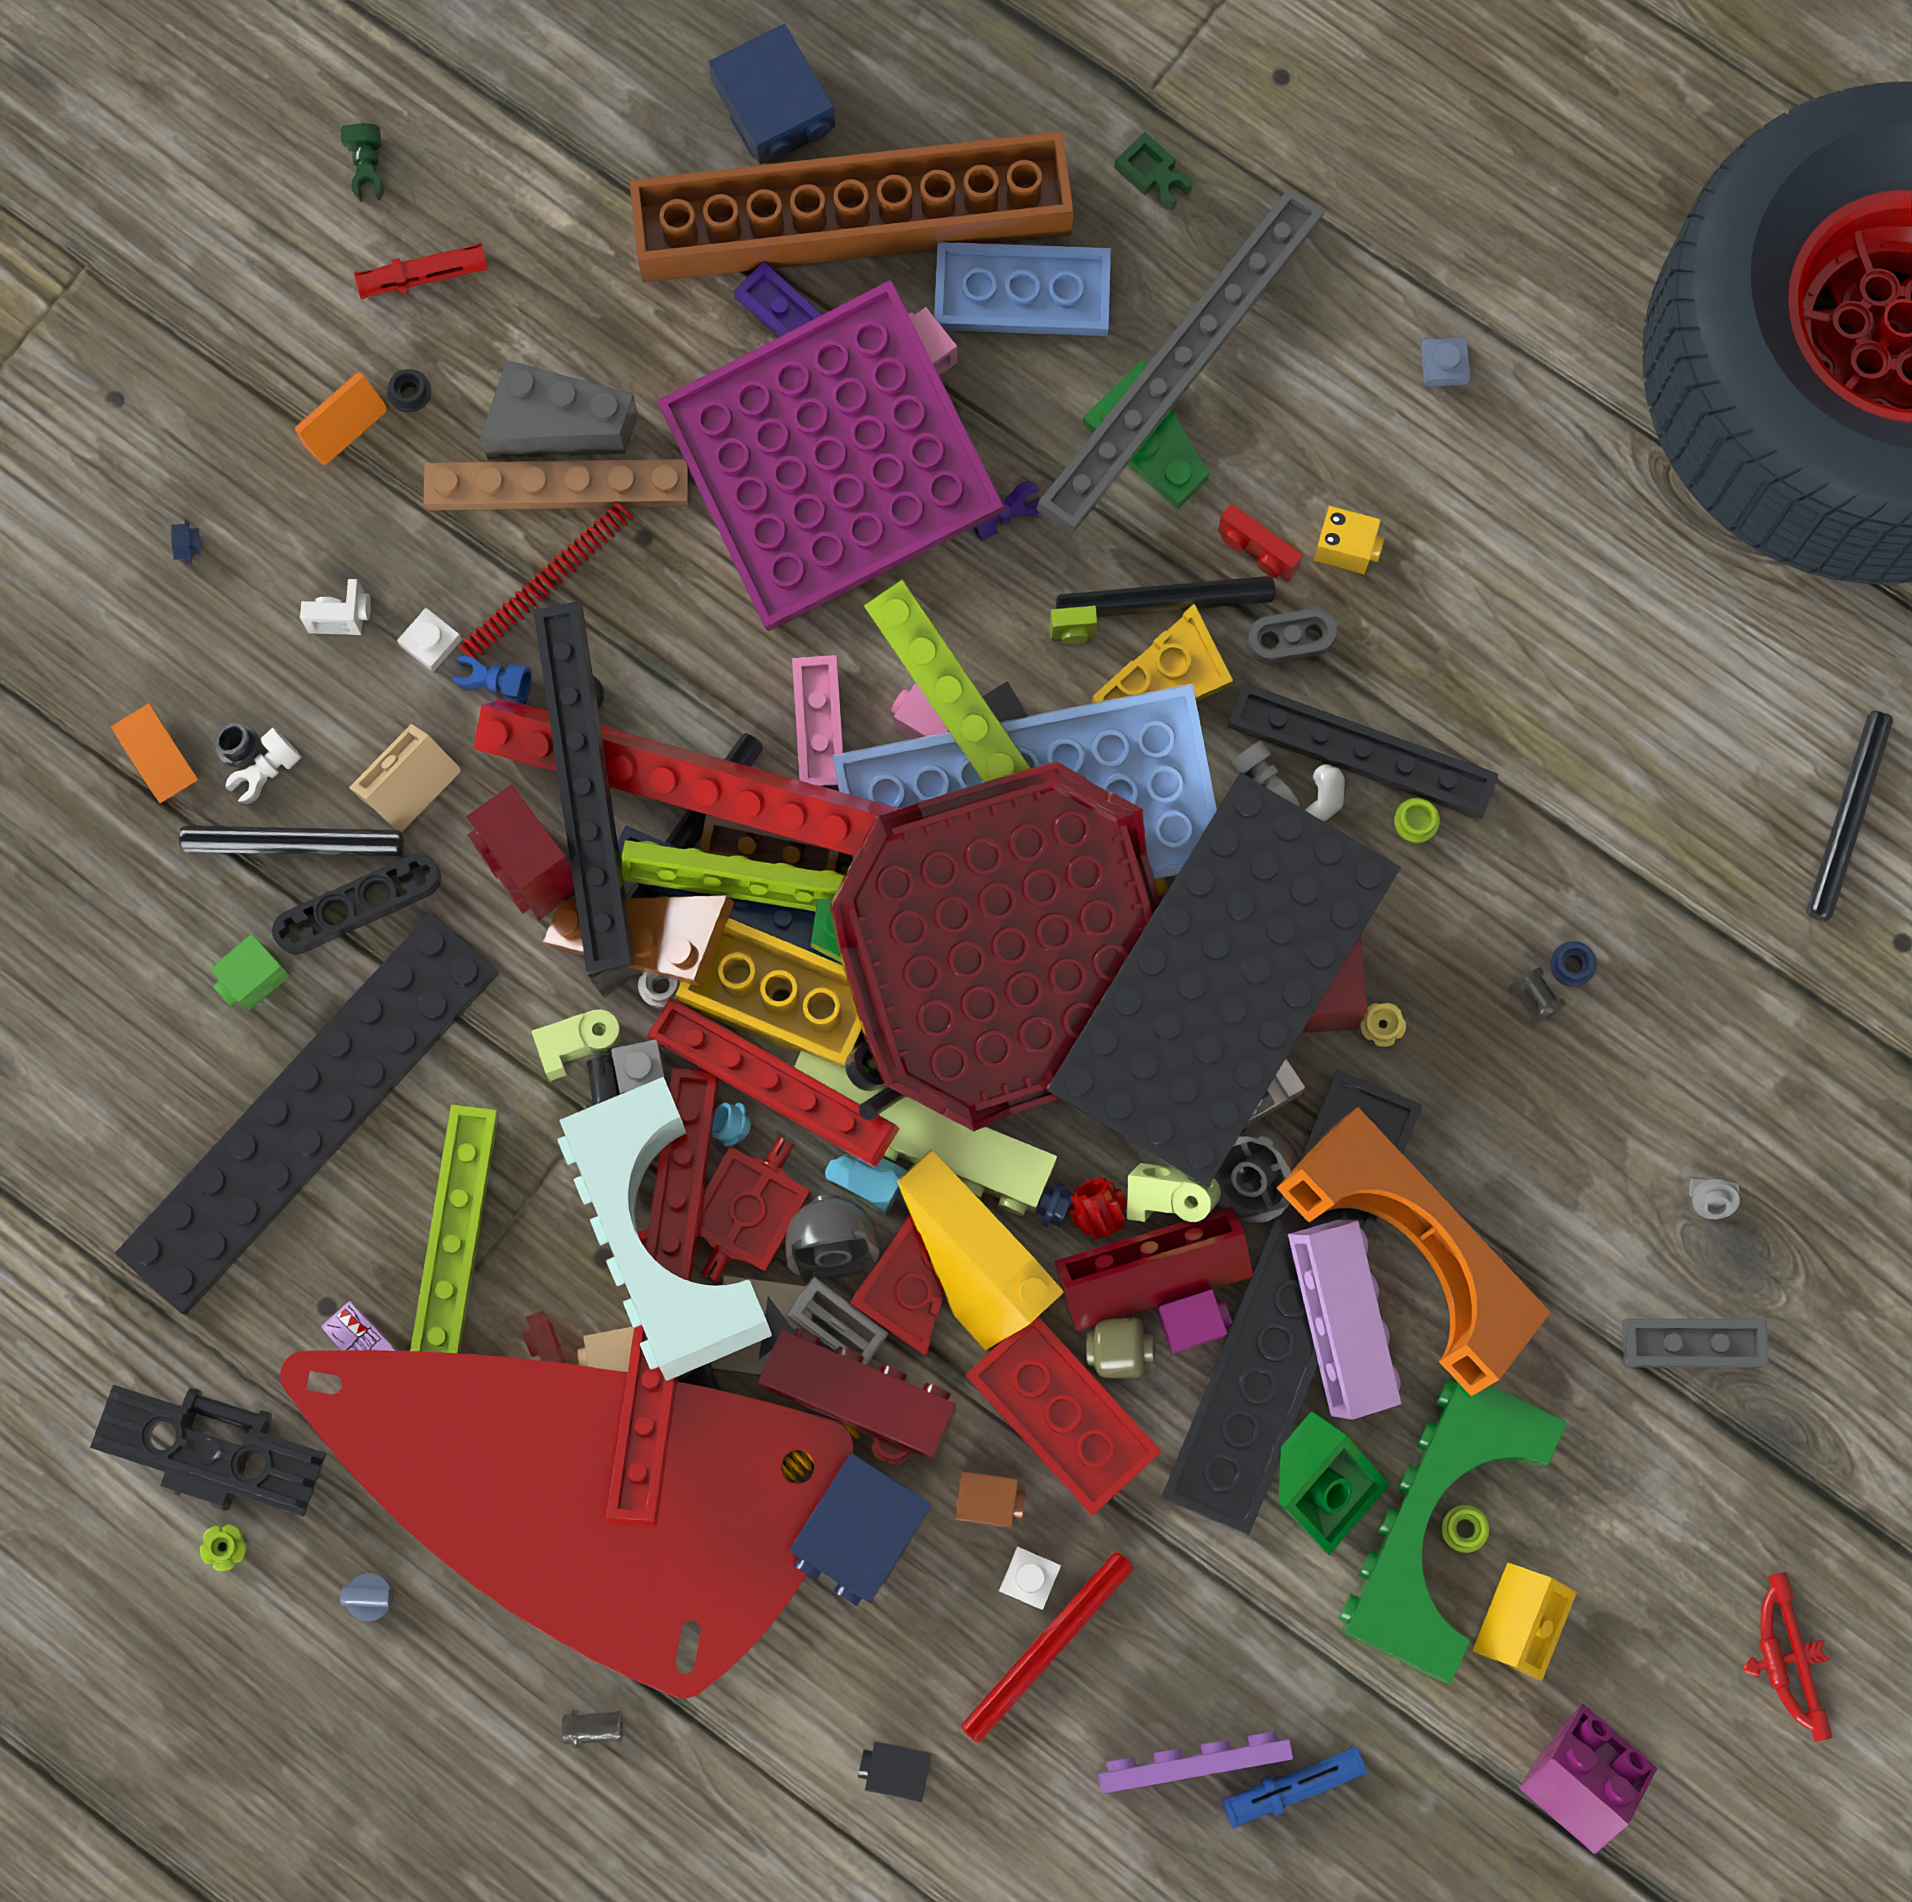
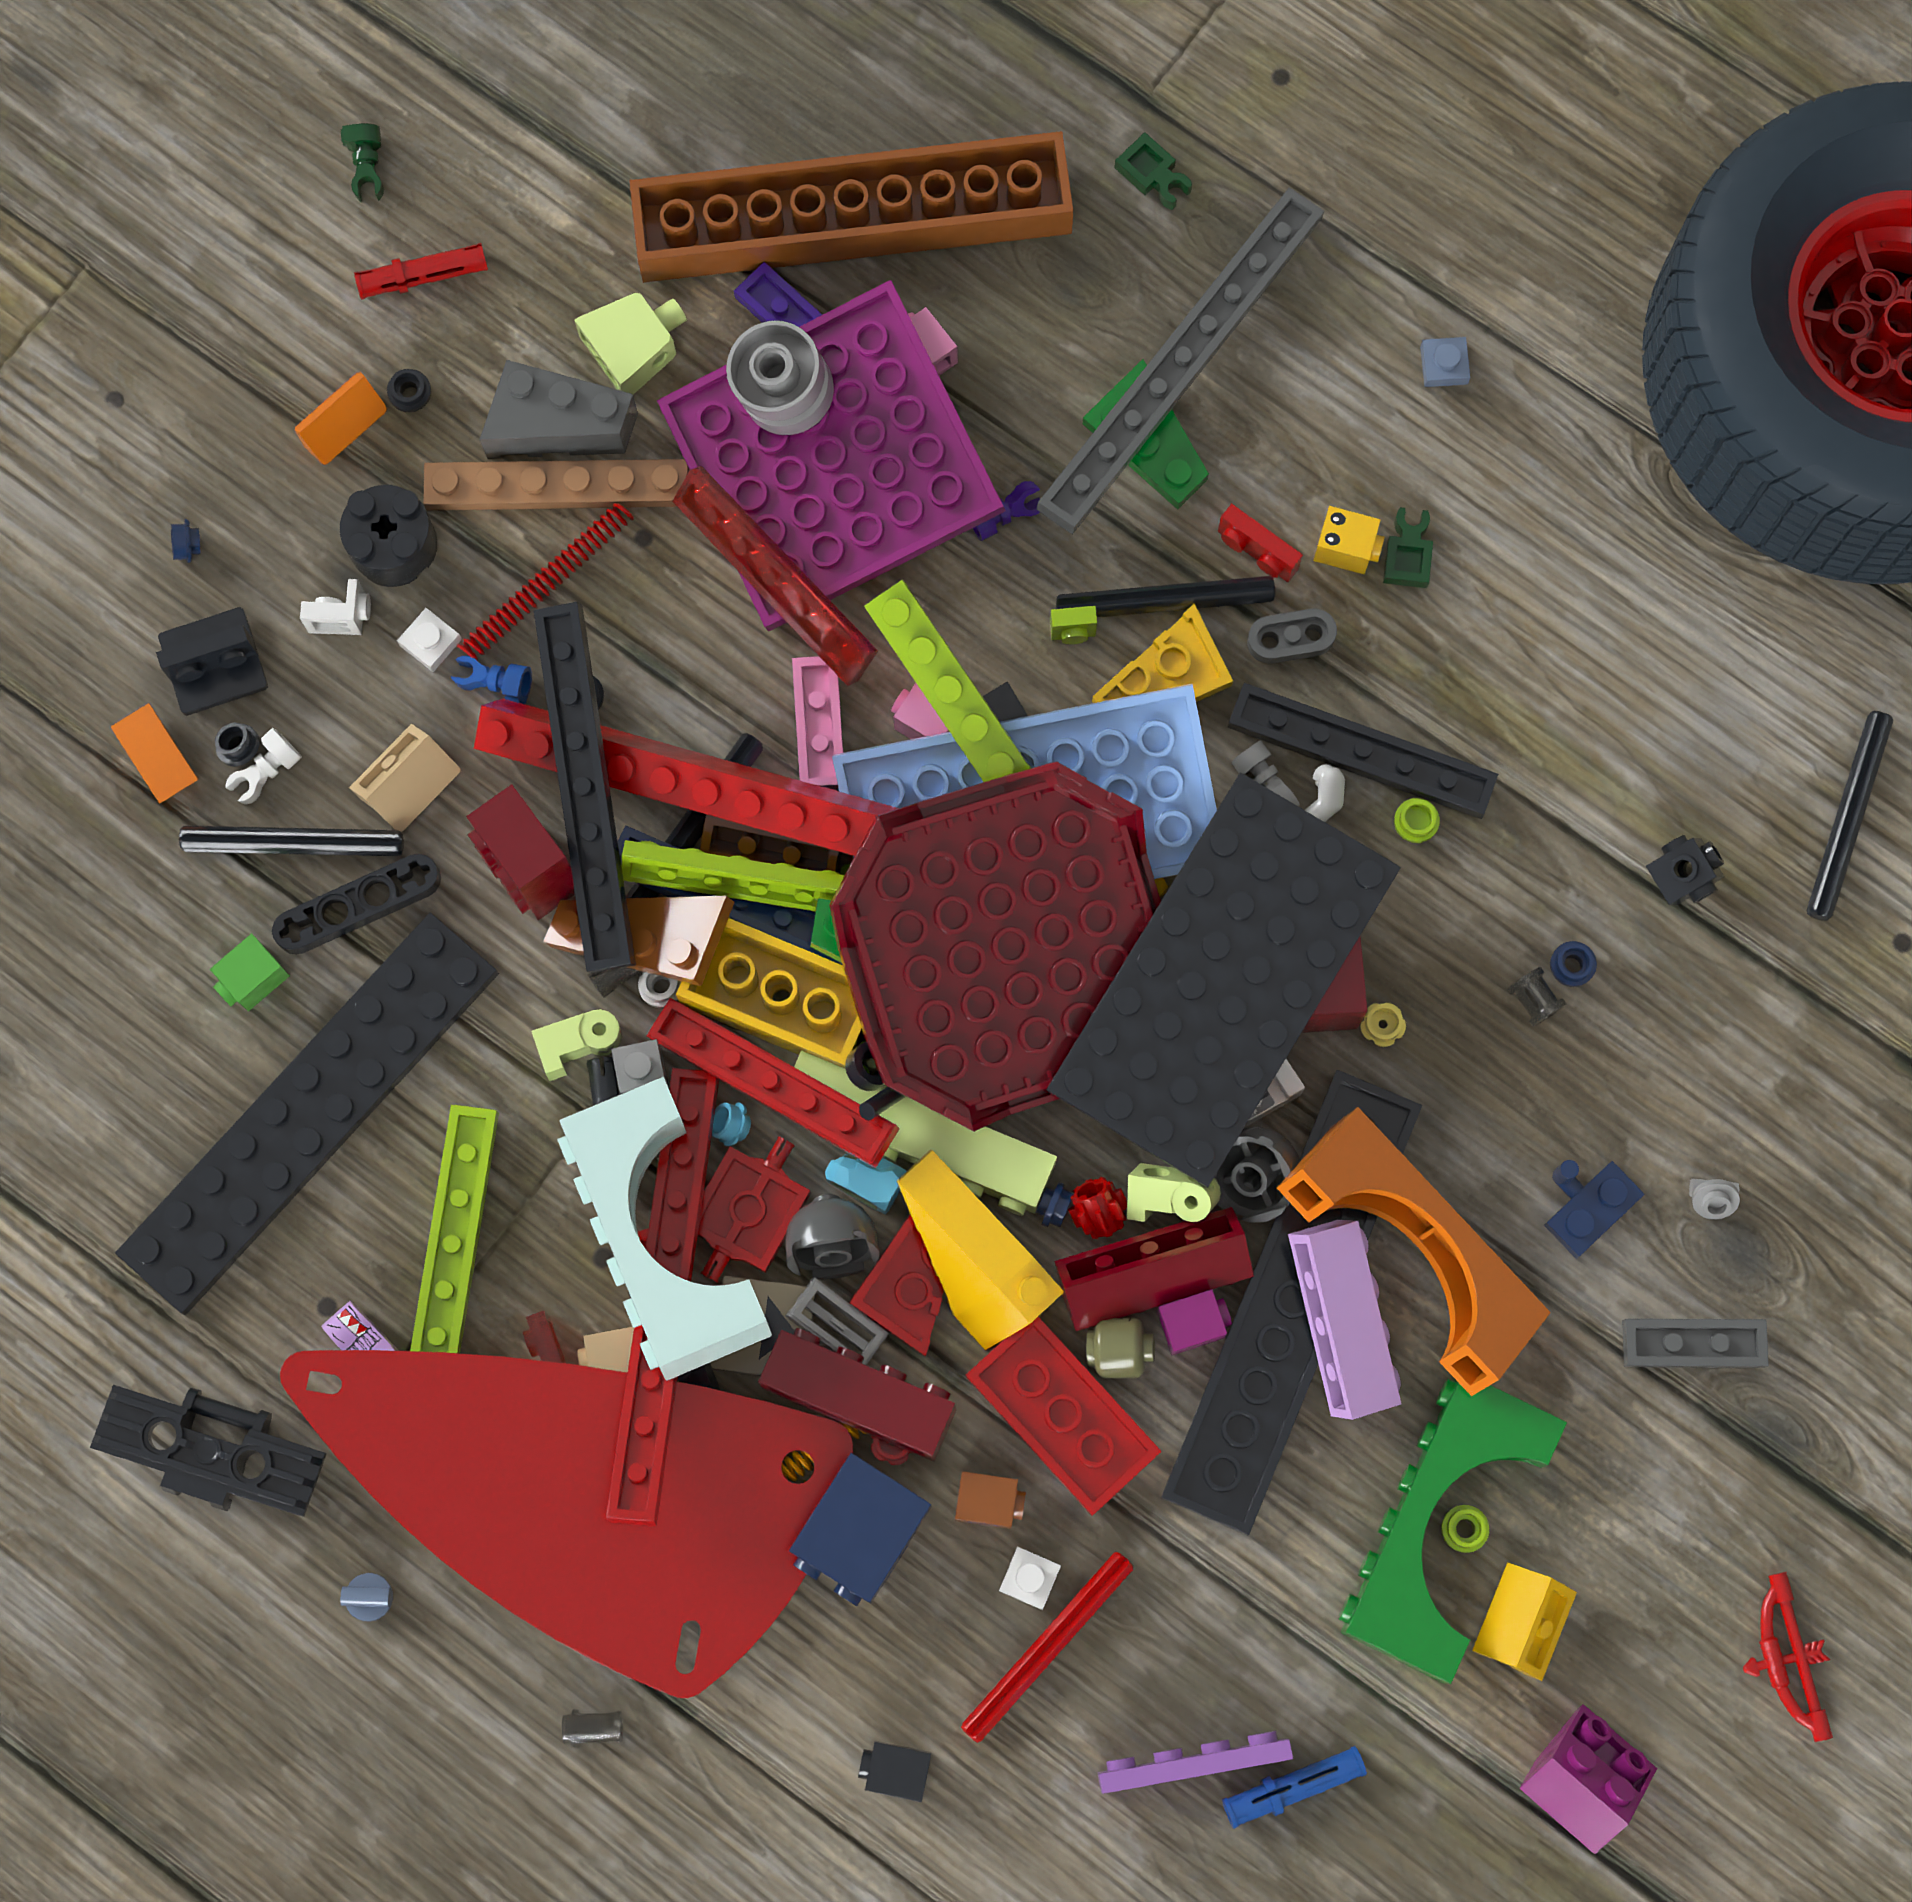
lime plate [200,1524,247,1571] -> none
dark blue brick [708,23,835,165] -> none
medium blue plate [934,242,1111,336] -> none
green slope [1279,1411,1390,1555] -> none
none -> black bracket [156,607,268,716]
none -> black brick [340,485,437,587]
none -> yellowish green torso [575,293,687,395]
none -> clear red plate [672,466,878,686]
none -> light grey wheel [726,321,834,435]
none -> dark green plate [1383,507,1433,588]
none -> dark blue plate [1544,1160,1645,1259]
none -> black brick [1646,835,1725,905]

